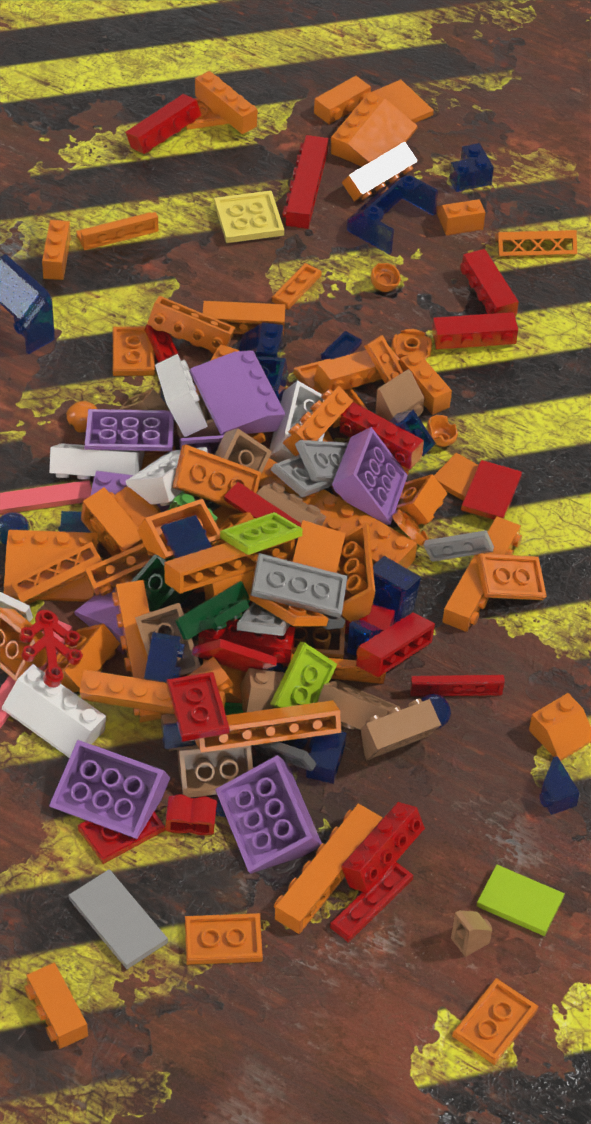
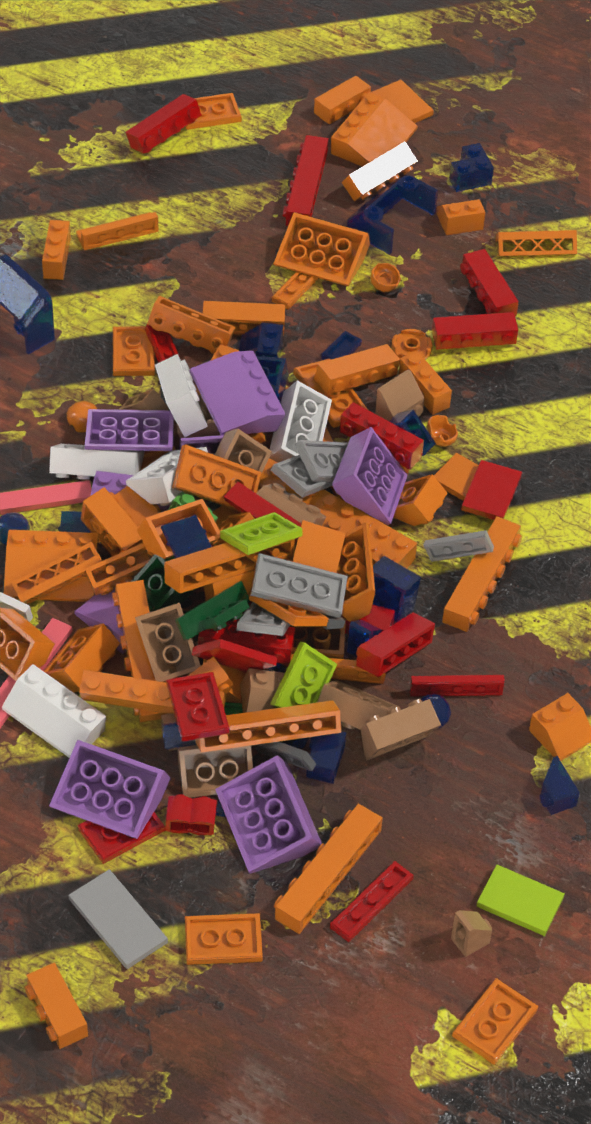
red plant [19,610,83,688] -> none
clear blue brick [144,632,185,683] -> none
orange brick [195,71,258,134] -> none
light yellow plate [214,191,284,243] -> none
orange brick [282,386,353,456] -> none
red brick [341,802,425,893] -> none
orange tile [364,335,403,384] -> none
orange tile [392,510,429,546] -> none
orange tile [477,553,547,600] -> none
none -> orange slope [273,212,370,287]

